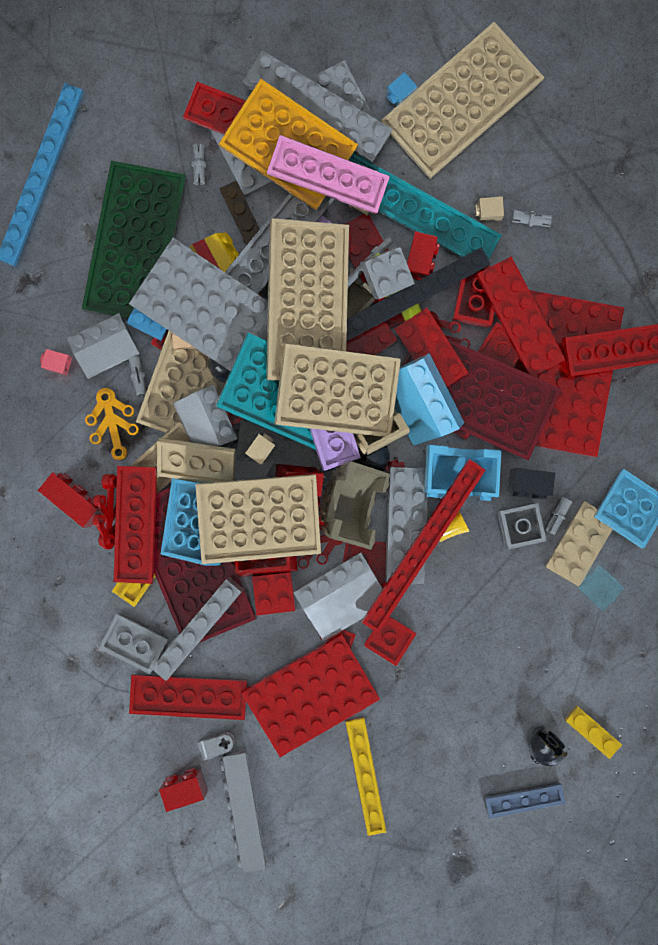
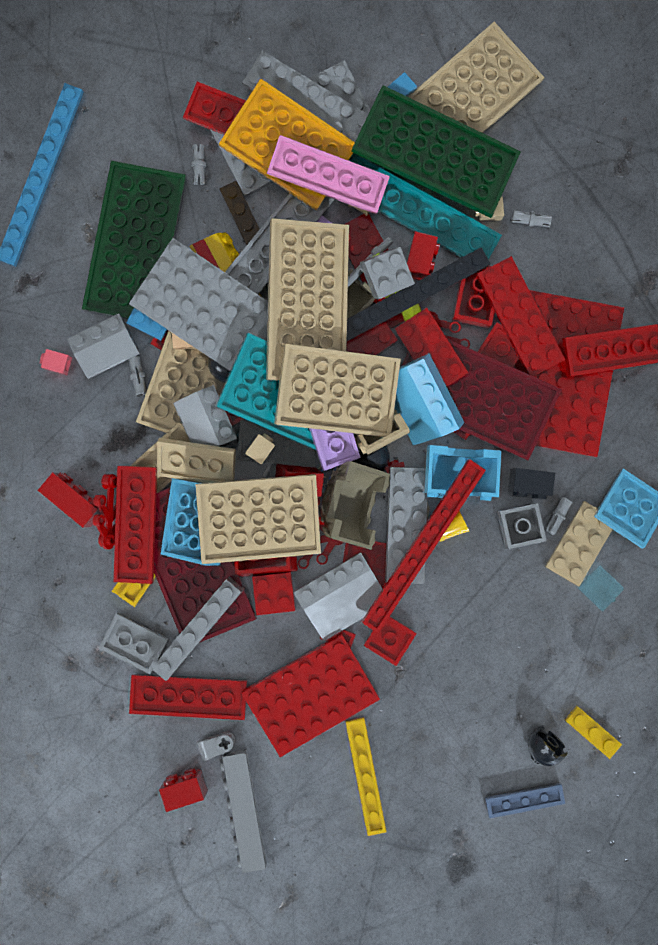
light orange plant [85,388,139,461] -> none
none -> dark green plate [351,85,521,218]

